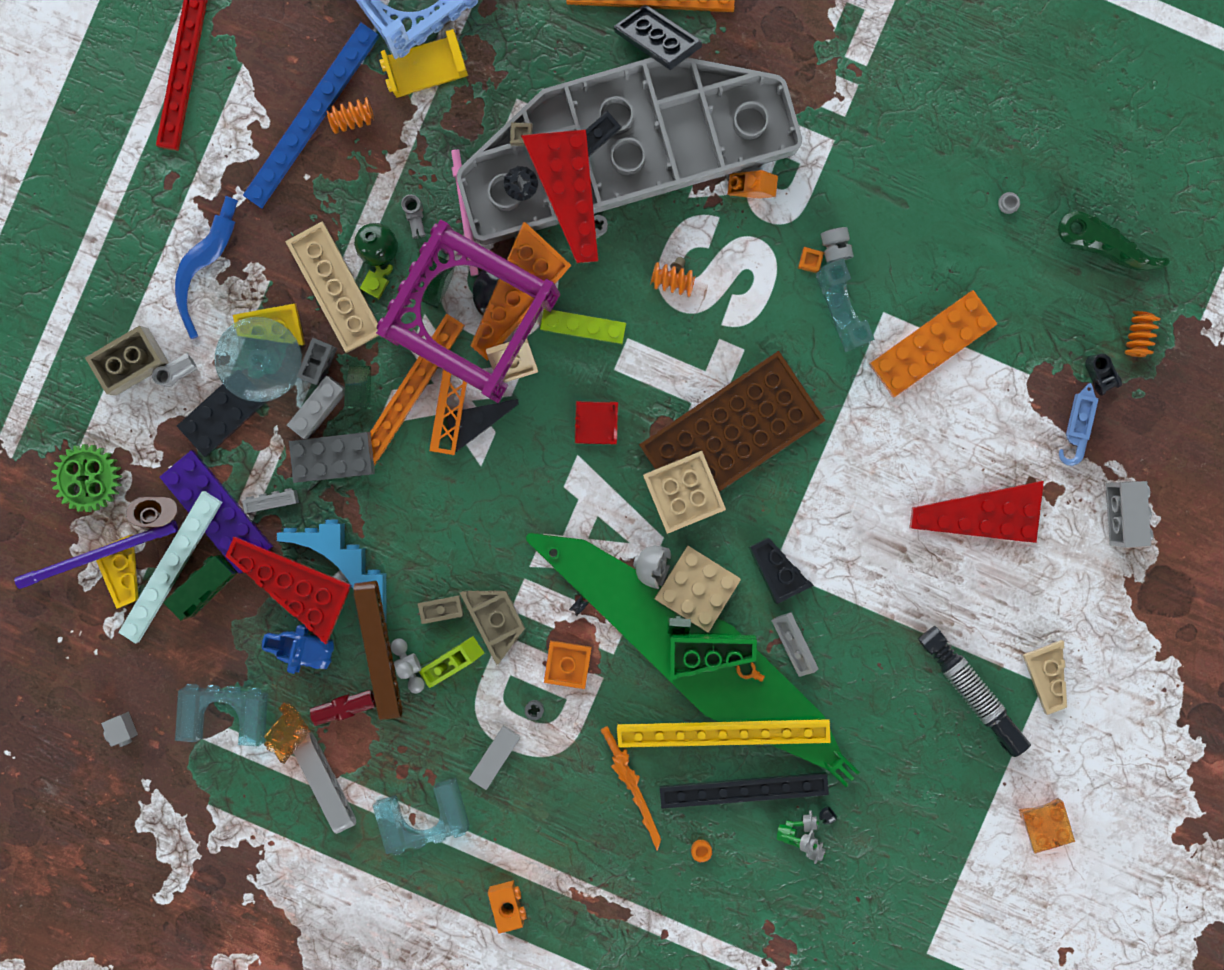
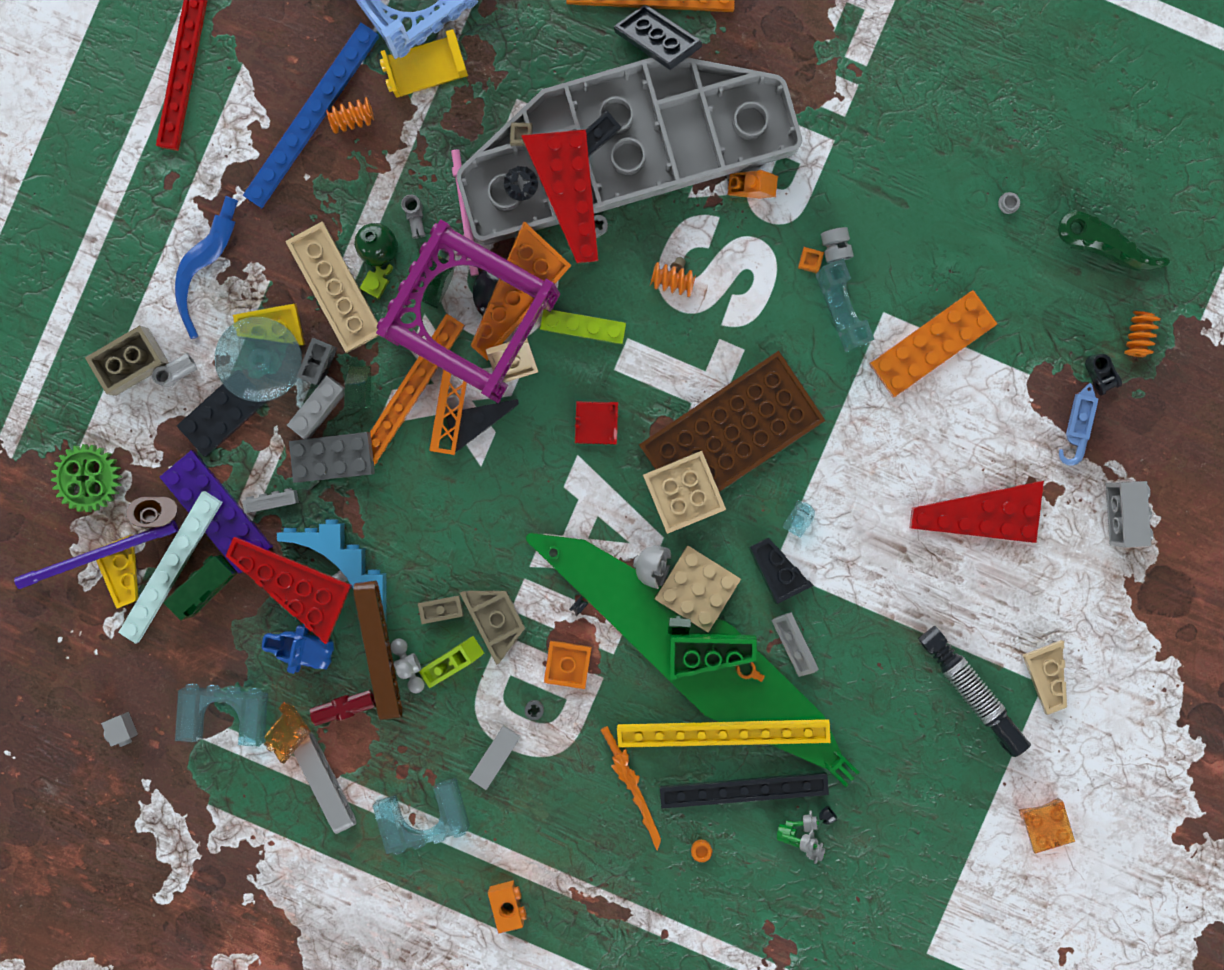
none -> clear light blue bracket [783,500,815,538]

